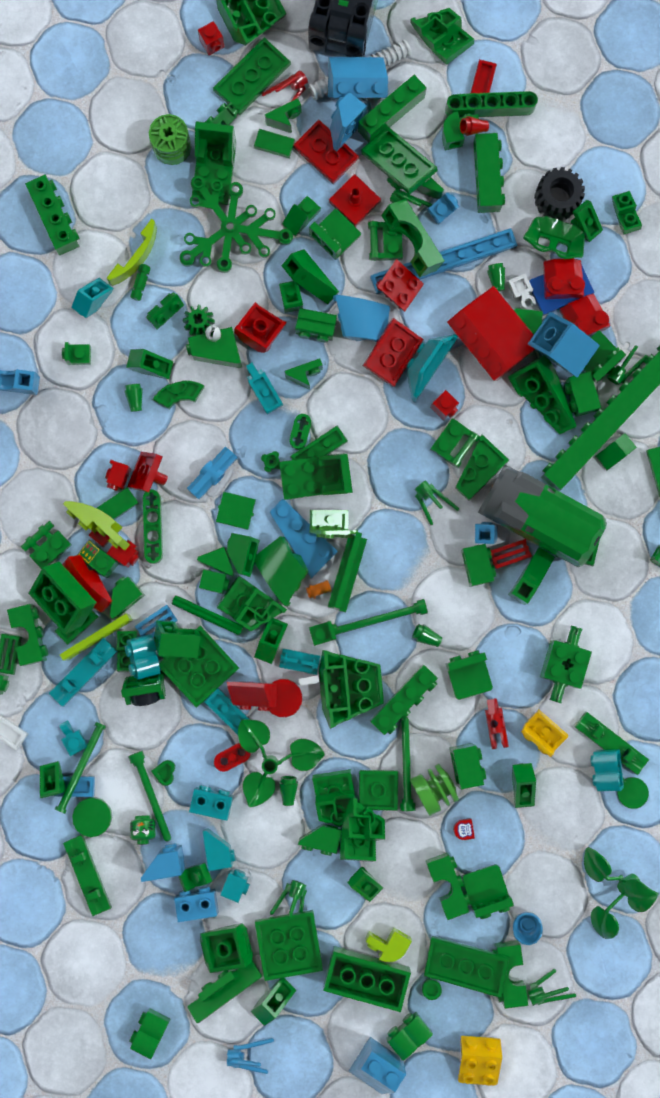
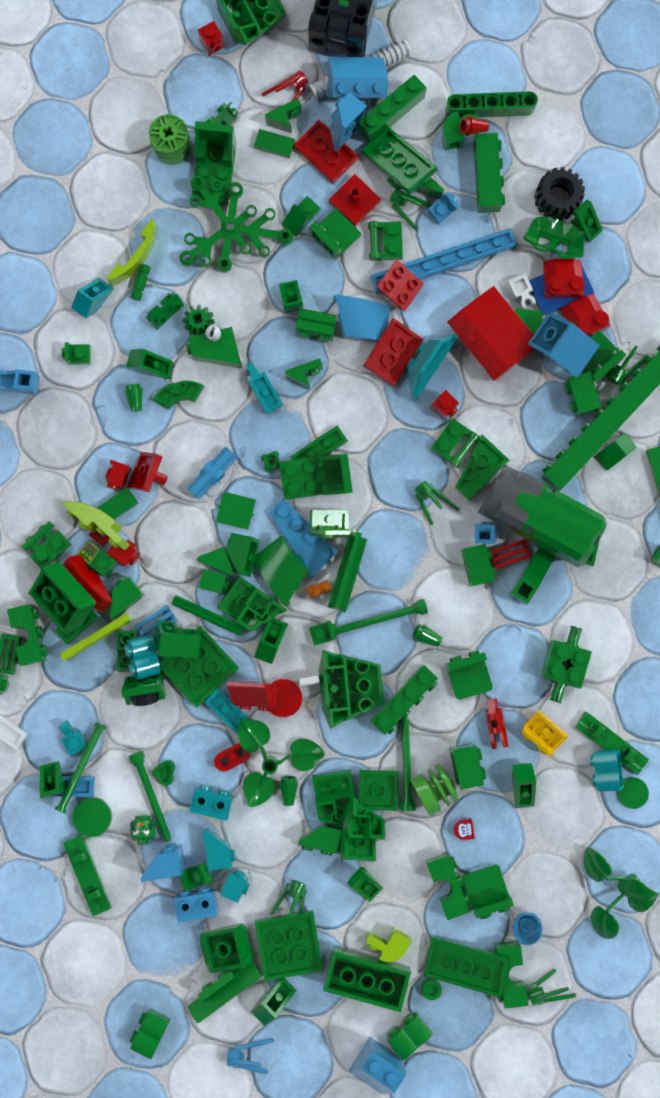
green brick [25,174,80,256] -> none
teal hinge [49,638,118,707] -> none
green beam [143,489,163,564] -> none
green tile [213,37,291,115] -> none
red slope [234,302,287,353] -> none
teal hinge [279,649,321,675] -> none
green slope [281,249,339,305] -> none
green beam [290,414,311,450] -> none
green arch [381,199,445,277] -> none
green slope [410,8,474,65] -> none
yellow bracket [458,1035,502,1086] -> none
red tile [471,59,497,93] -> none
green cone [487,263,505,291] -> none
green wedge [508,355,576,434] -> none
green slope [612,191,642,235] -> none

